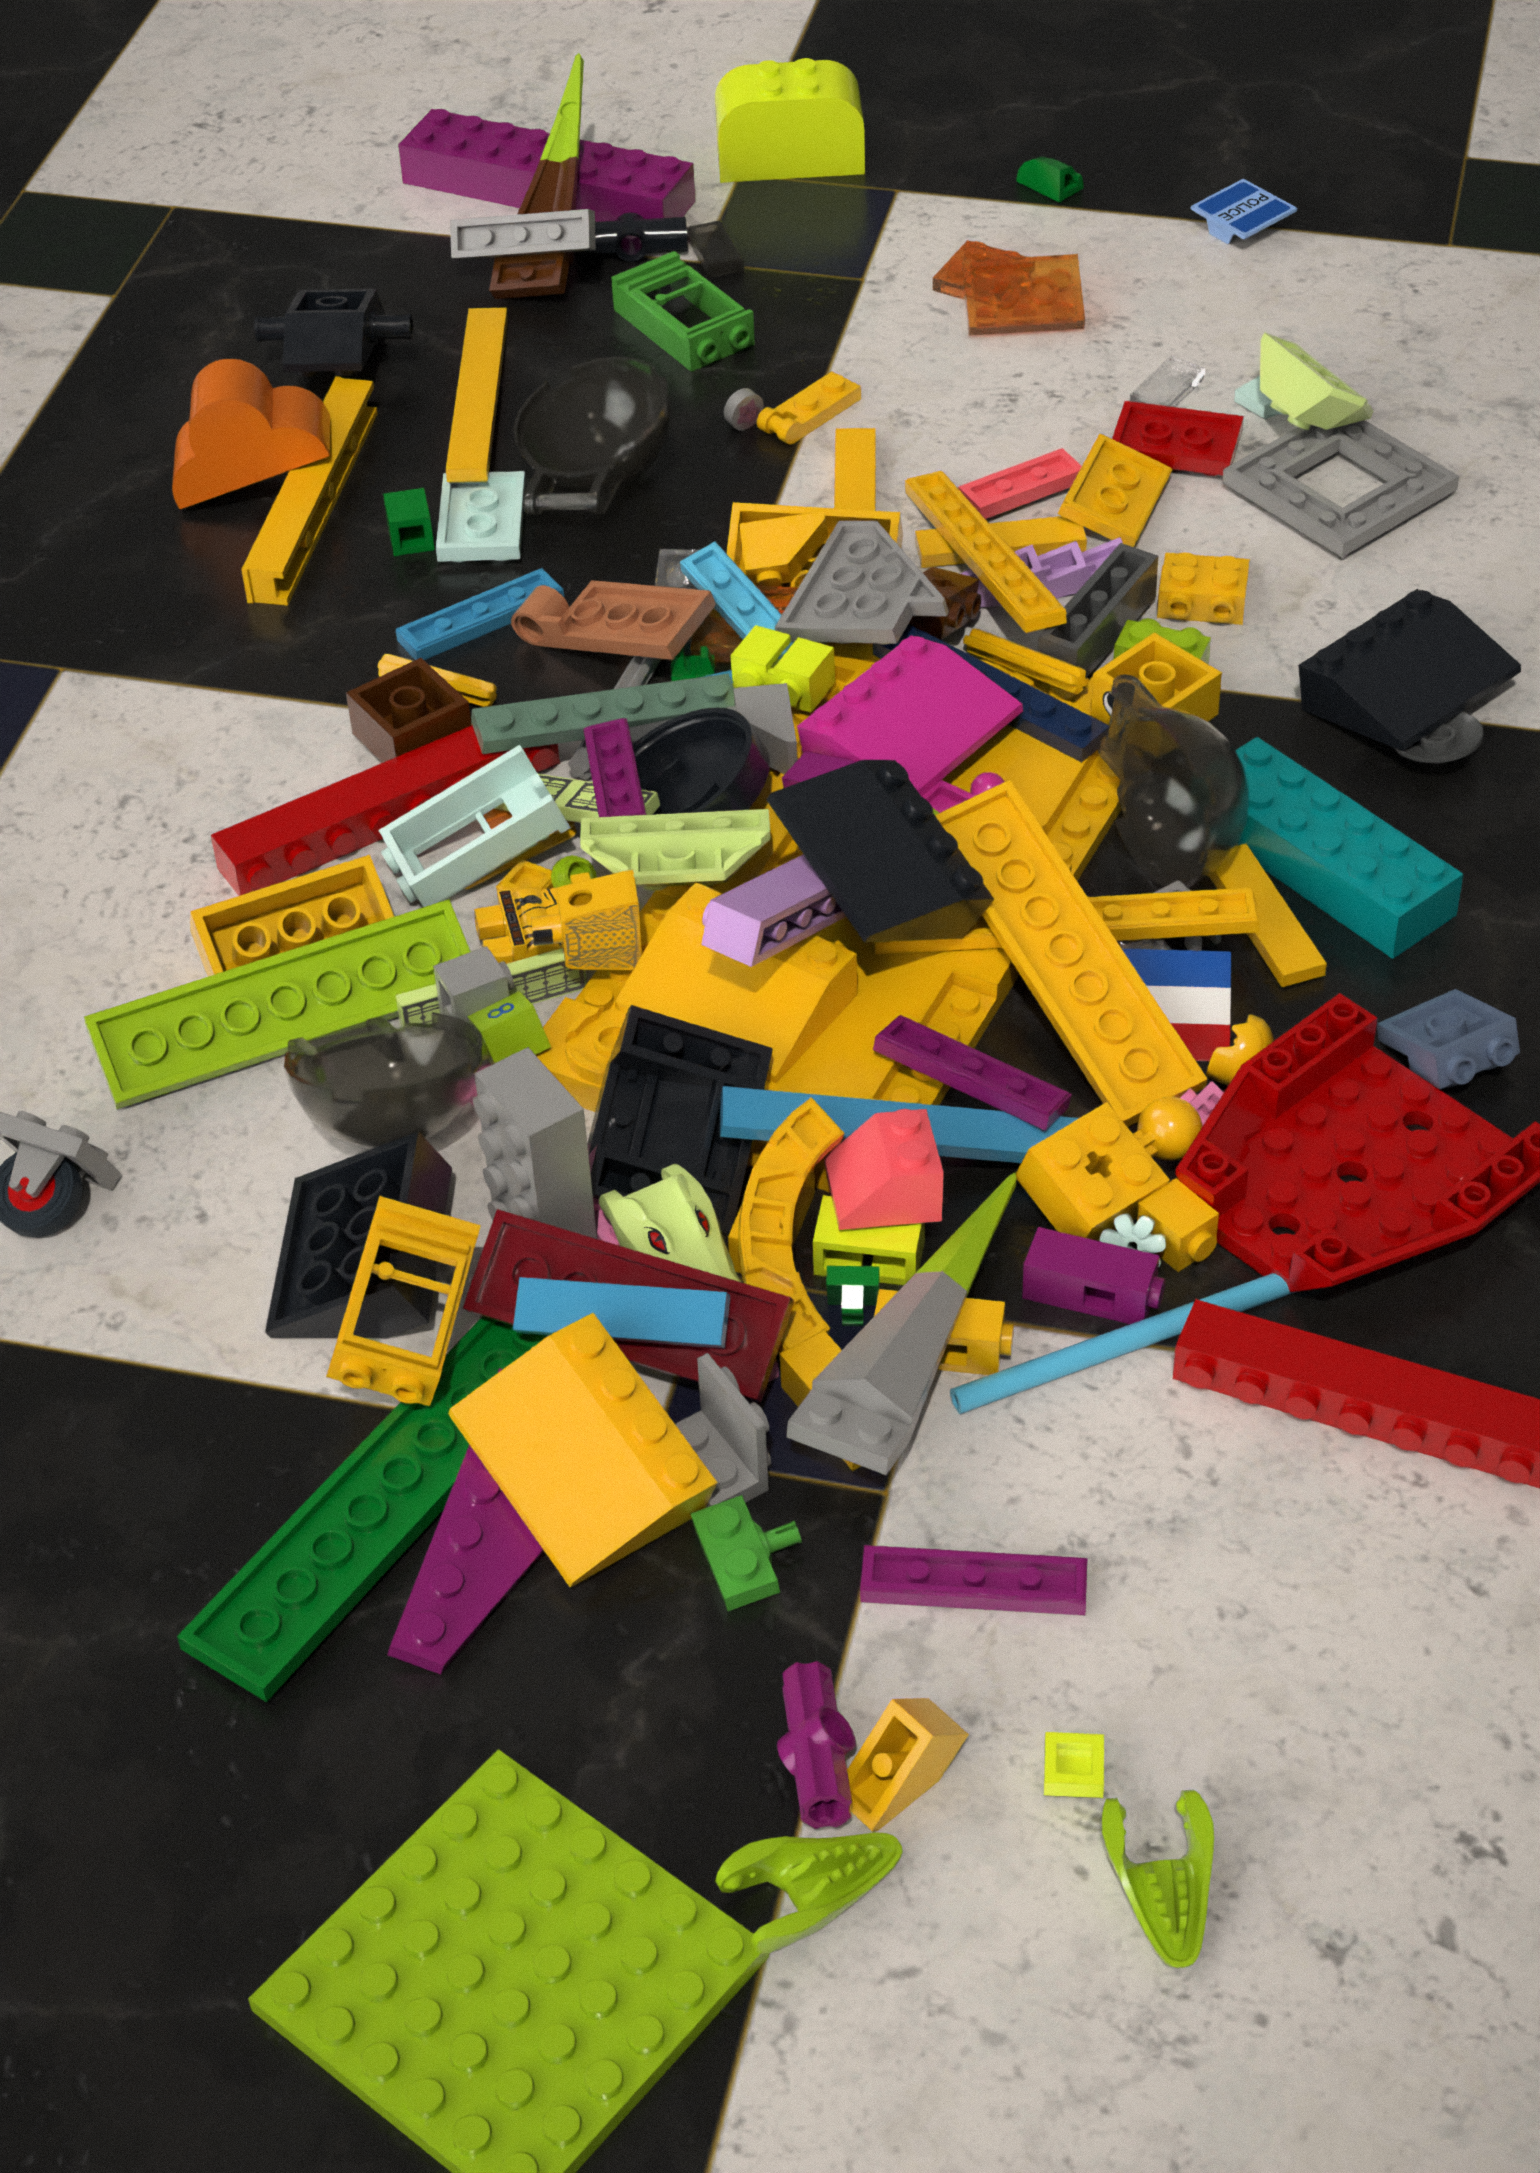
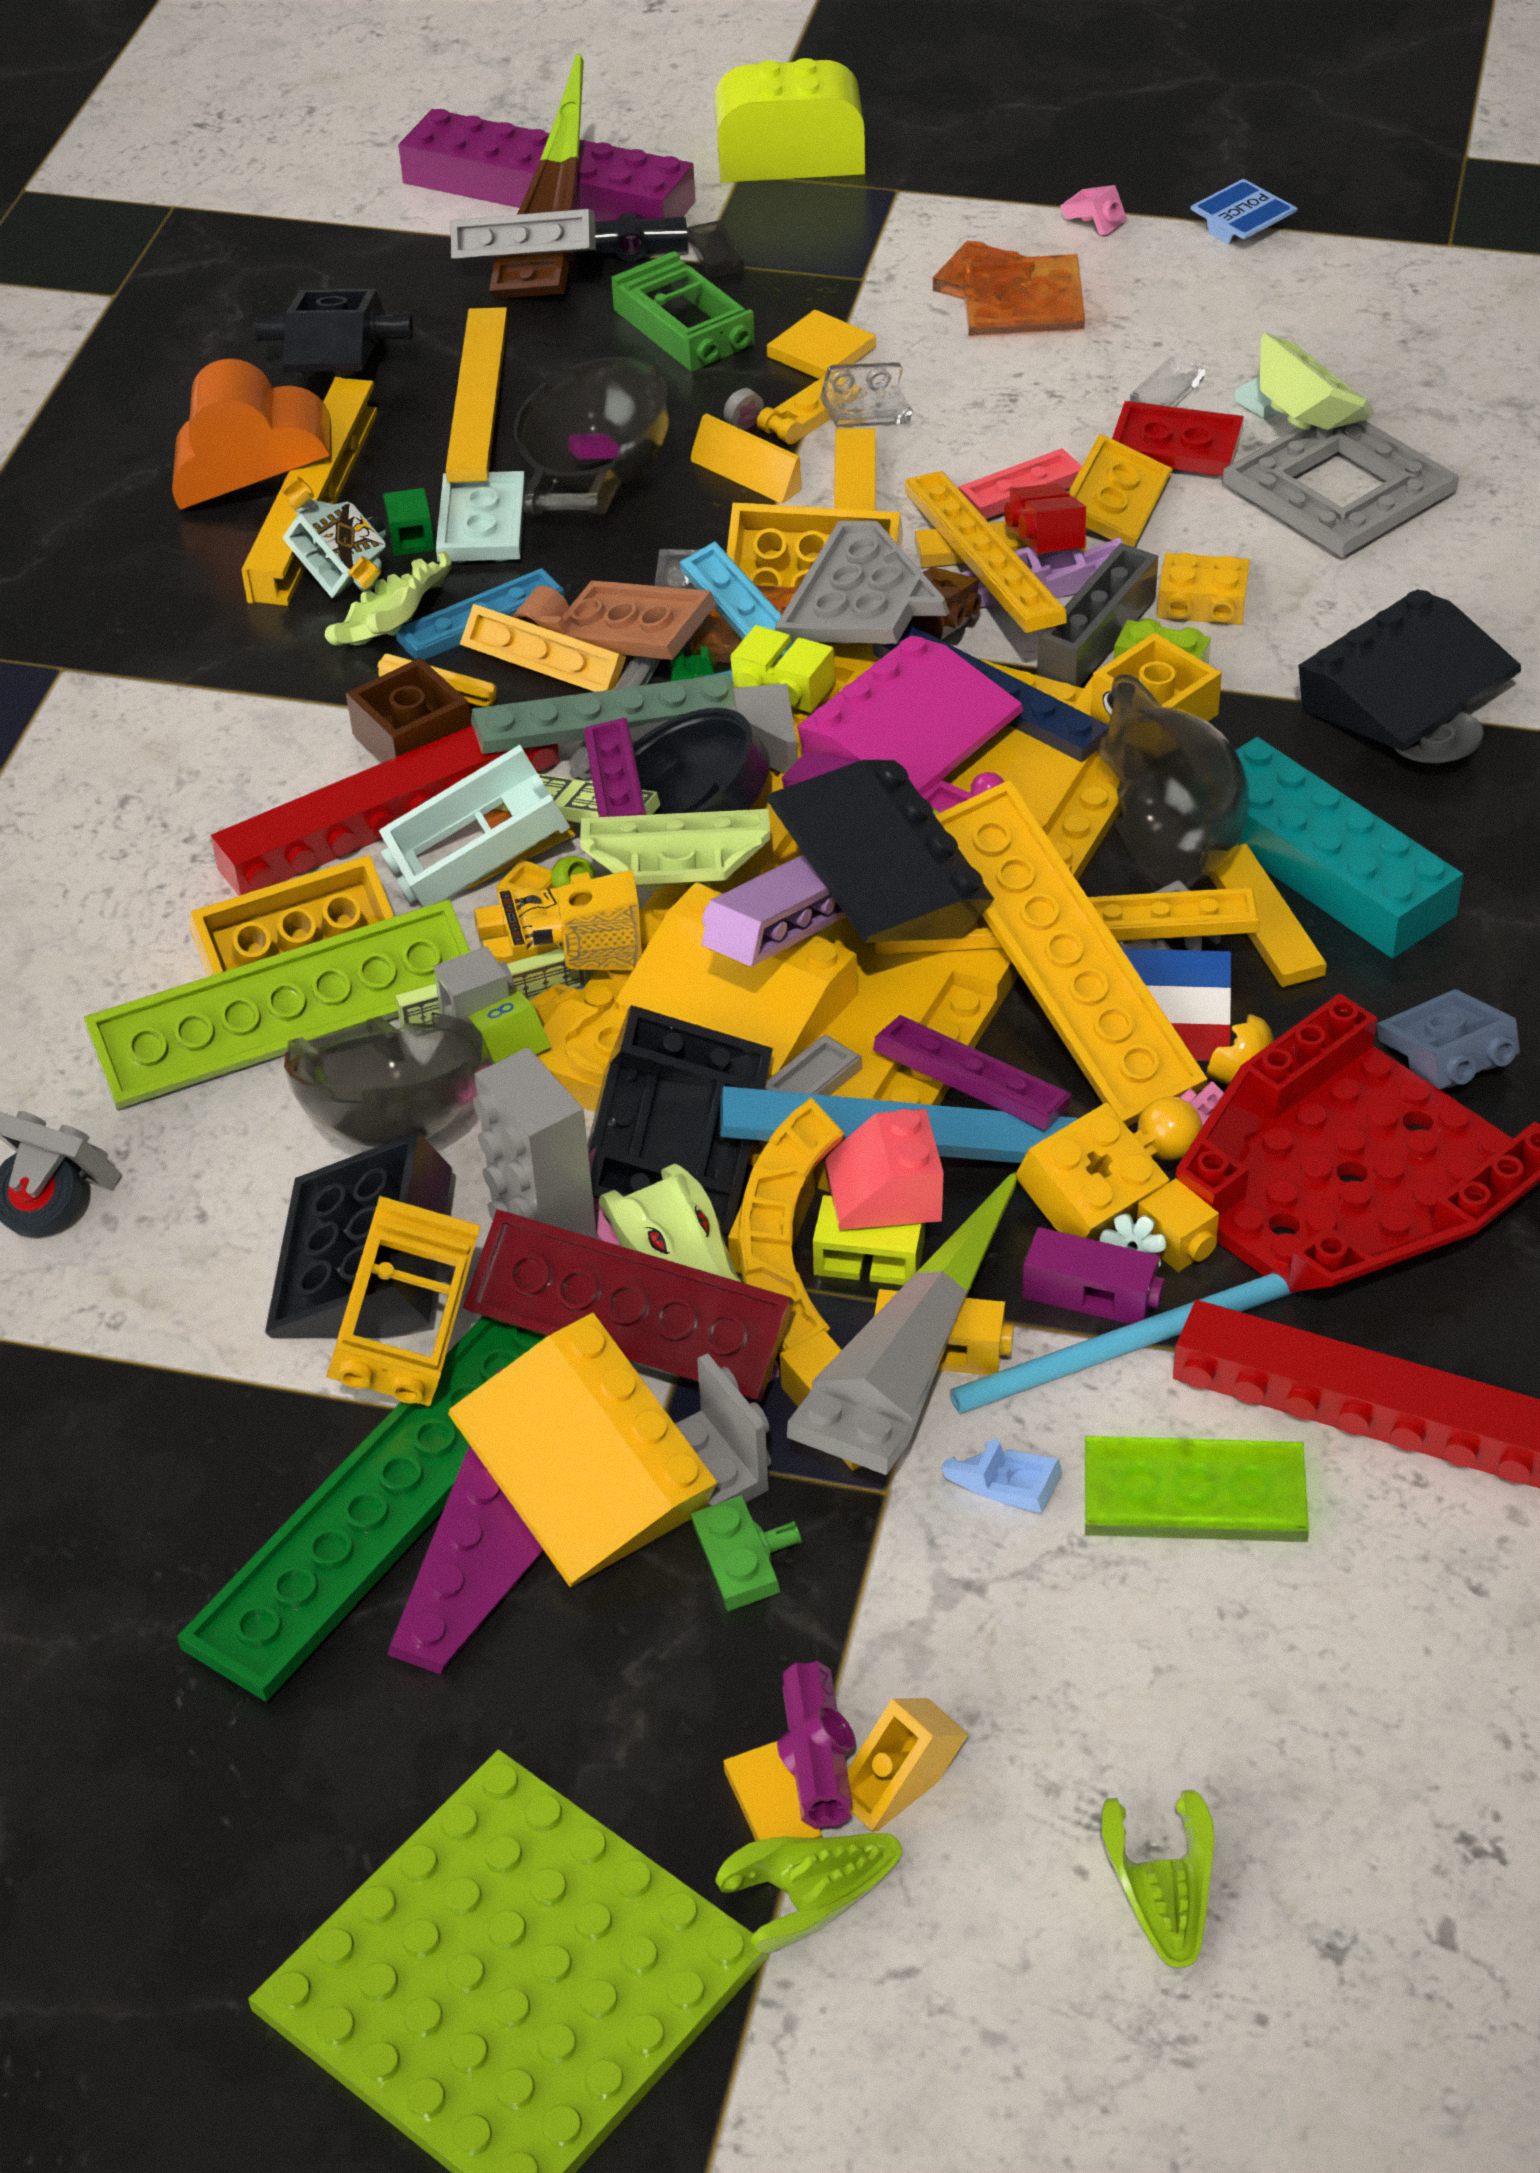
dark azure tile [513,1277,730,1349] -> none
yellow slope [739,511,828,589] -> none
green tile [826,1266,880,1326] -> none
magenta tile [860,1545,1088,1616] -> none
yellow axle [963,628,1089,694] -> none
green brick [1016,157,1084,203] -> none
neon yellow plate [1044,1732,1104,1798] -> none
none -> torso [281,477,386,598]
none -> yellowish green animal [325,551,452,646]
none -> yellow plate [460,604,626,692]
none -> yellow tile [529,983,586,1026]
none -> magenta tile [569,434,619,459]
none -> yellow slope [691,413,801,503]
none -> yellow tile [723,1741,822,1841]
none -> light grey tile [764,1034,862,1096]
none -> yellow tile [767,310,876,379]
none -> clear bracket [820,362,913,428]
none -> light blue slope [942,1438,1062,1514]
none -> red piece [1004,483,1086,553]
none -> bright pink bracket [1060,185,1127,236]
none -> clear neon green tile [1084,1436,1309,1542]

